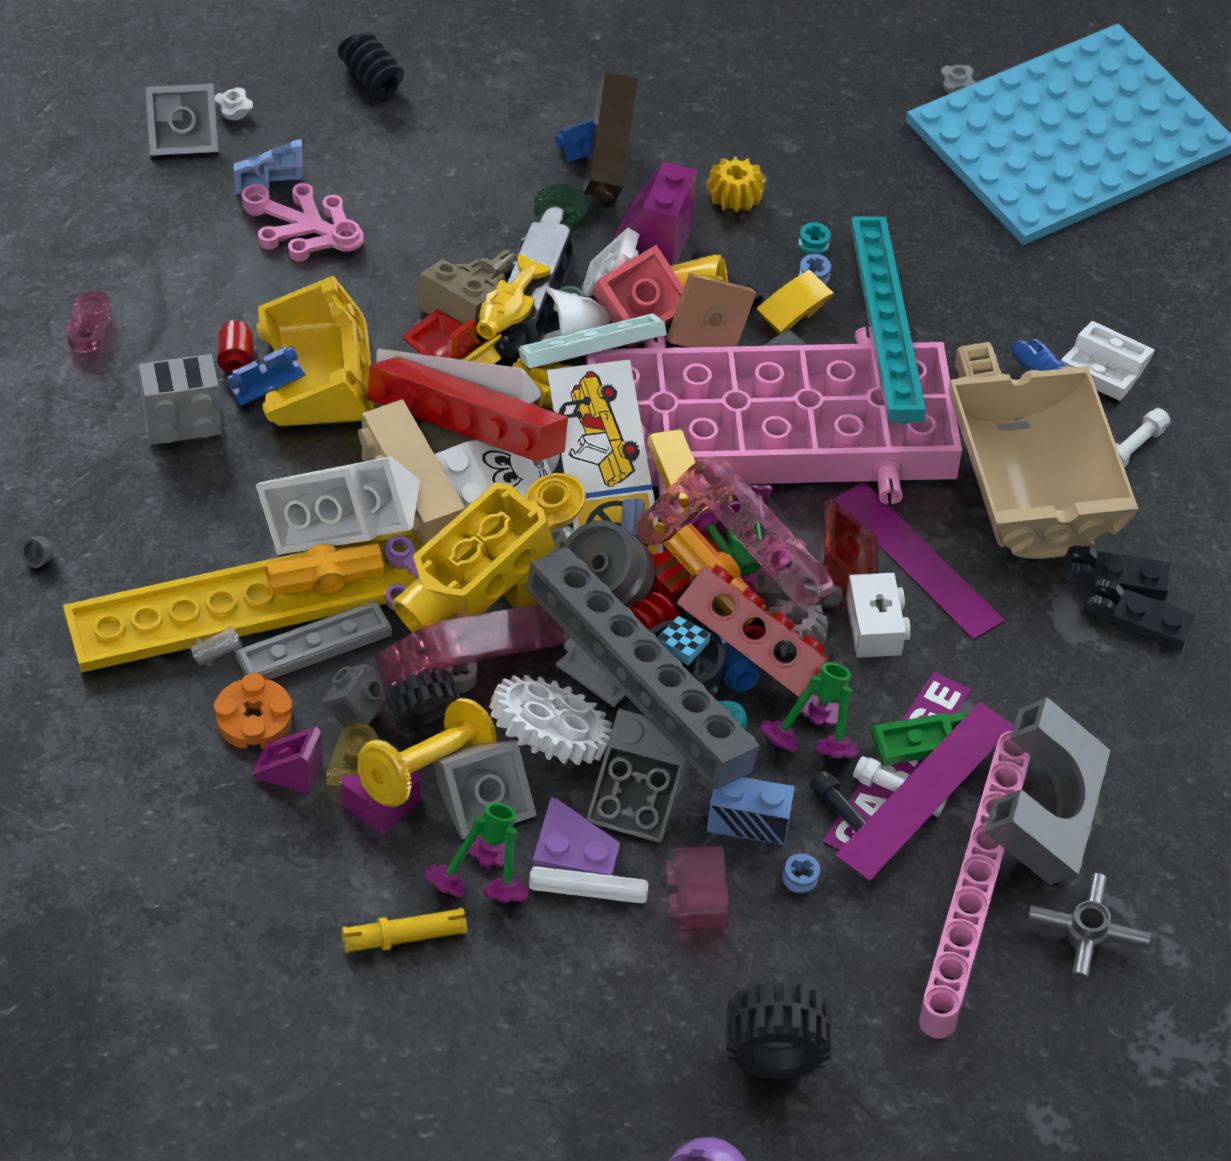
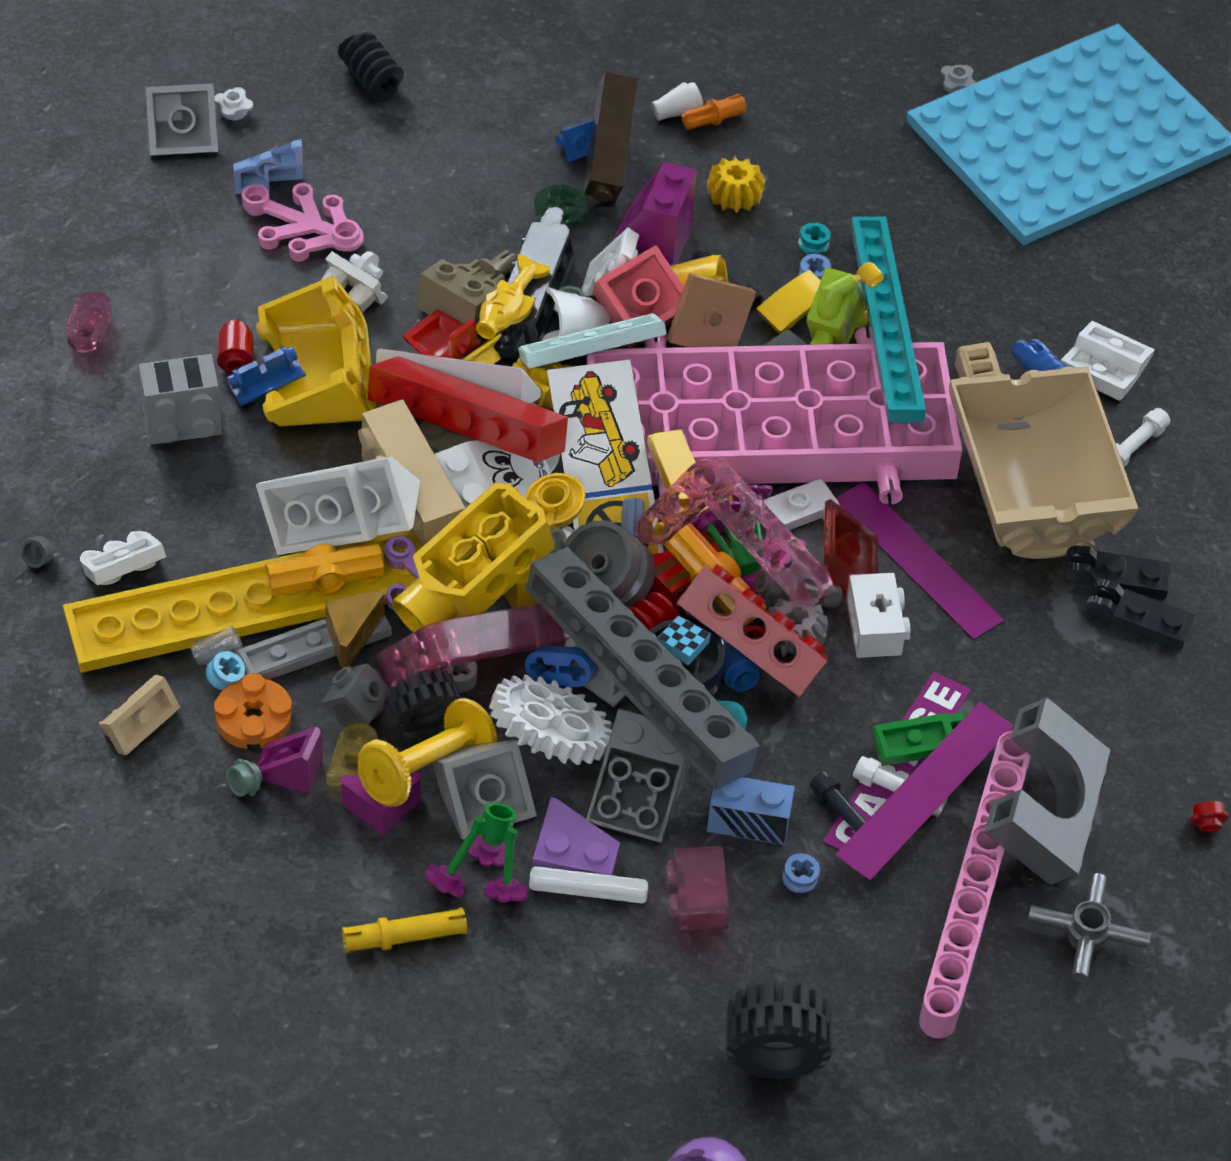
plant [759,662,859,758] -> none
none -> white plate [80,531,166,586]
none -> tan hinge [99,675,180,755]
none -> medium azure bush [206,651,245,690]
none -> sand green plate [226,759,262,797]
none -> white hips [321,251,388,313]
none -> pearl gold slope [325,590,385,668]
none -> blue beam [525,645,599,687]
none -> white cone [651,82,703,121]
none -> orange axle [681,94,747,130]
none -> white plate [757,478,839,536]
none -> lime torso [807,262,884,345]
none -> red plate [1190,801,1229,832]

